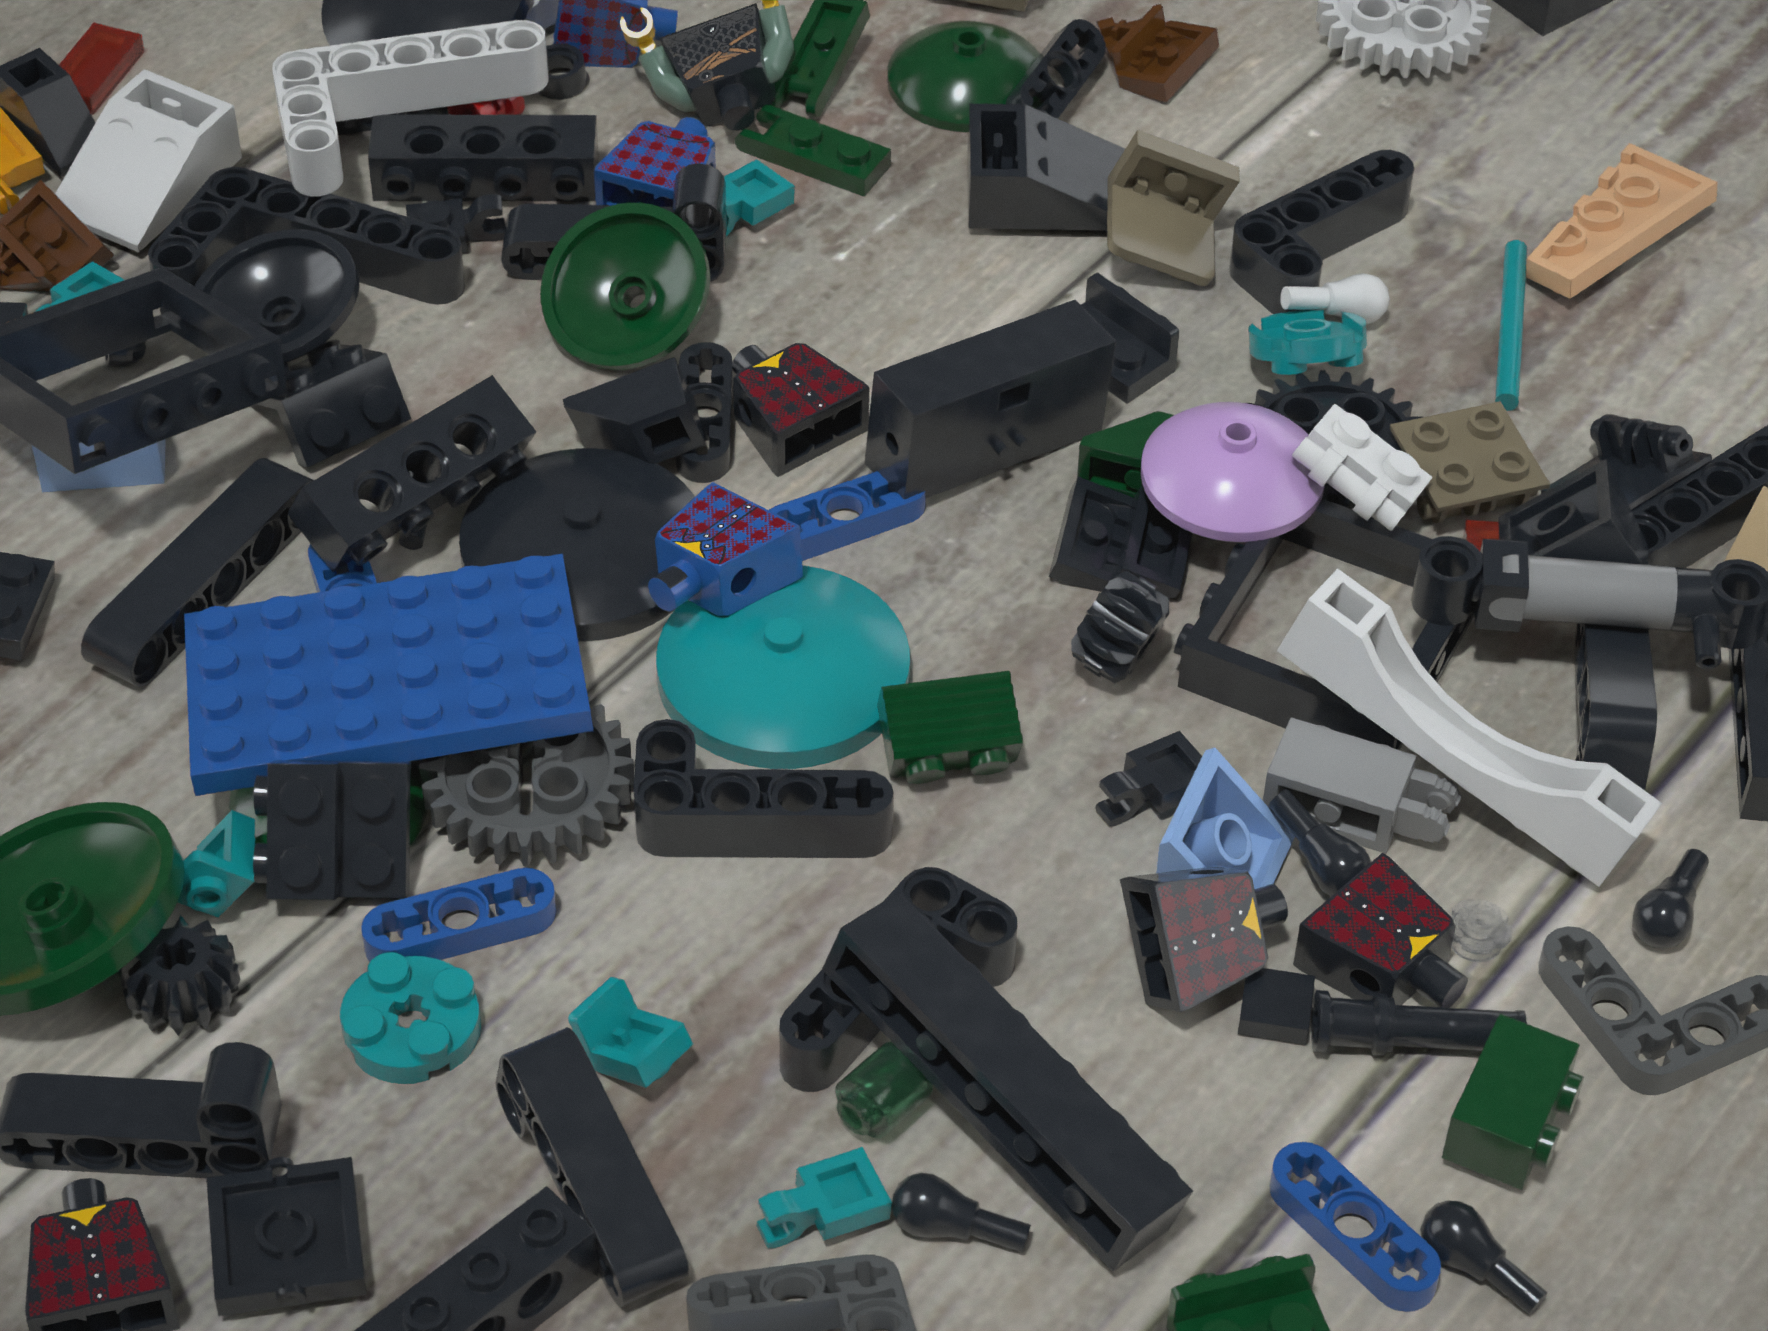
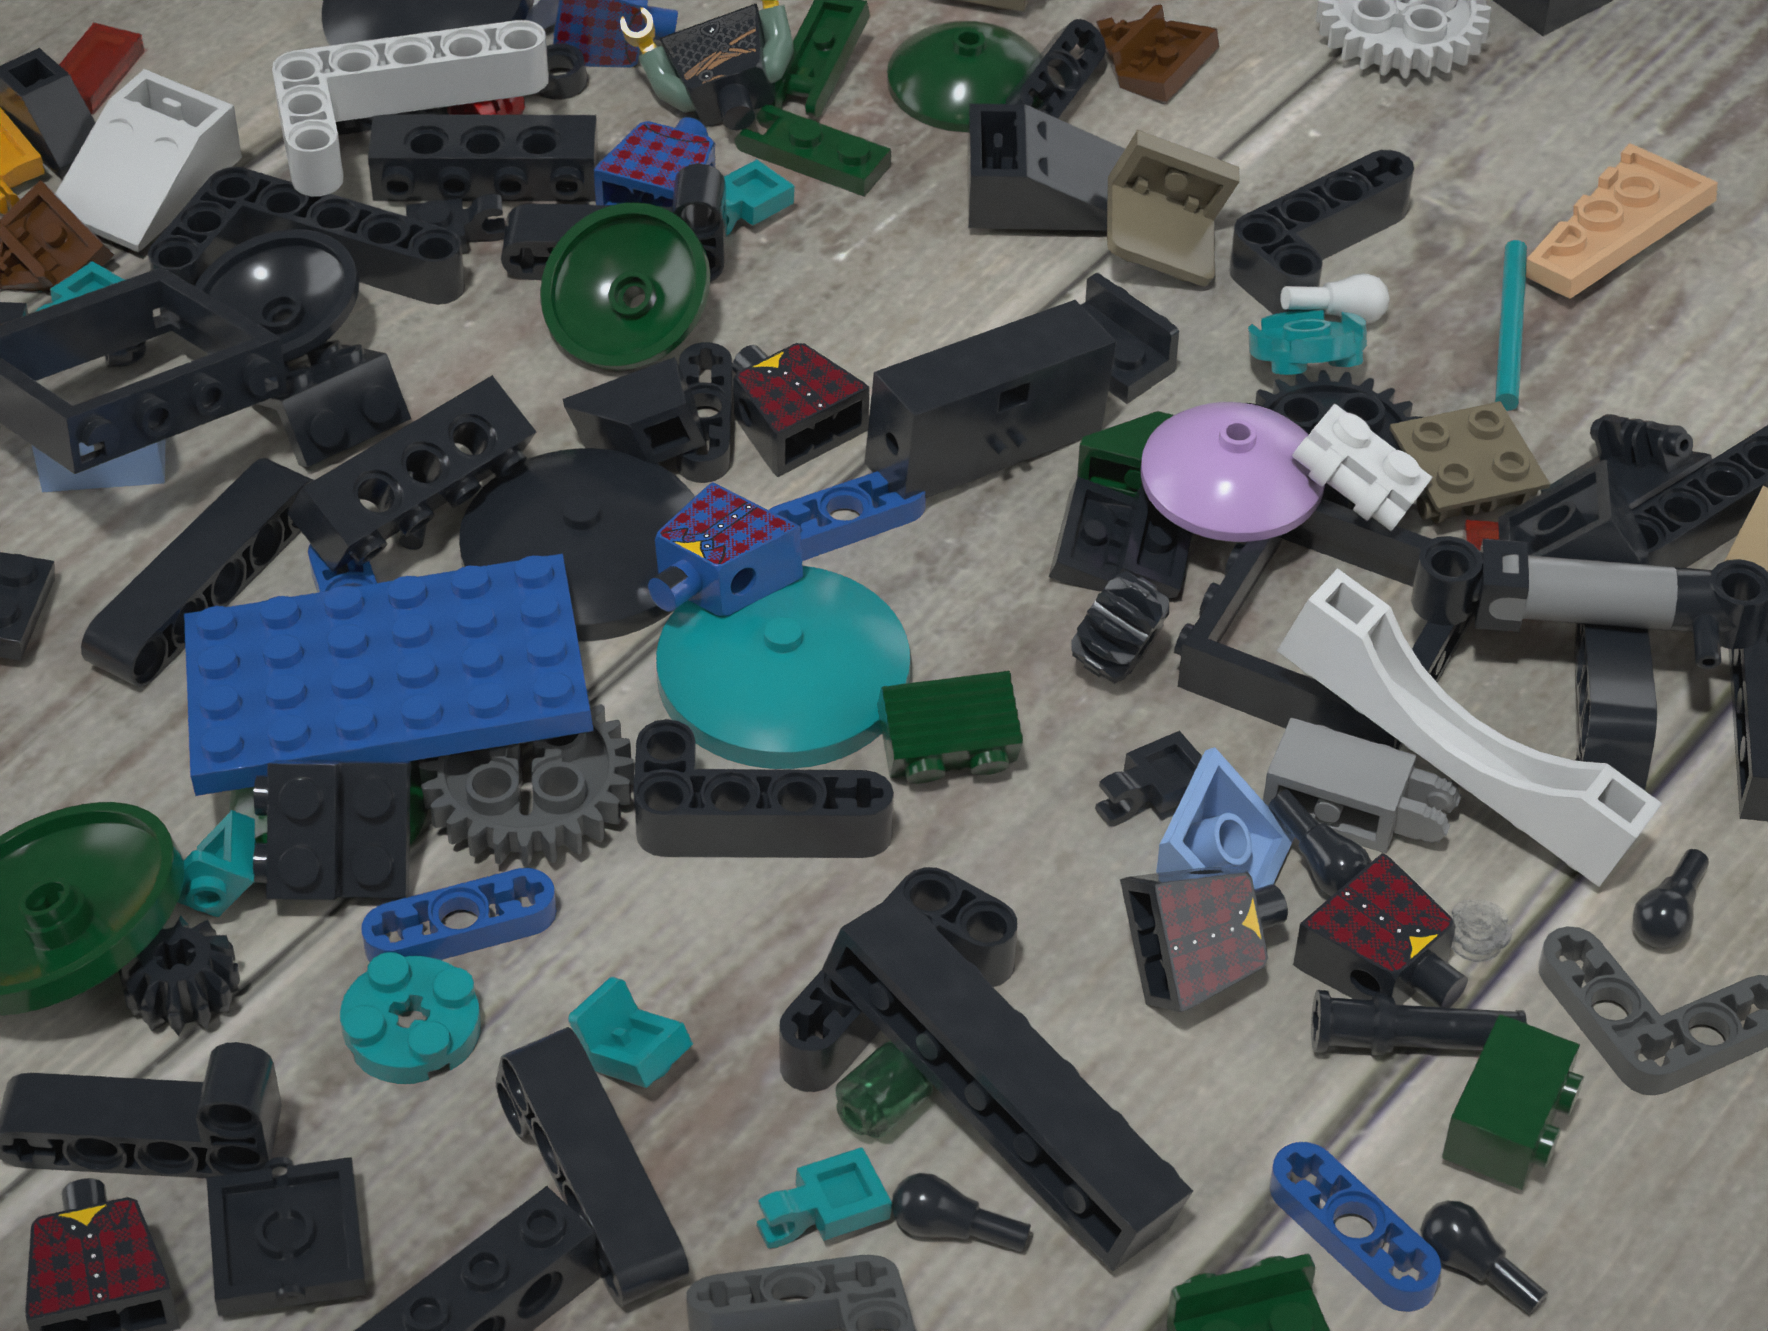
black tile [1238,968,1315,1045] -> none

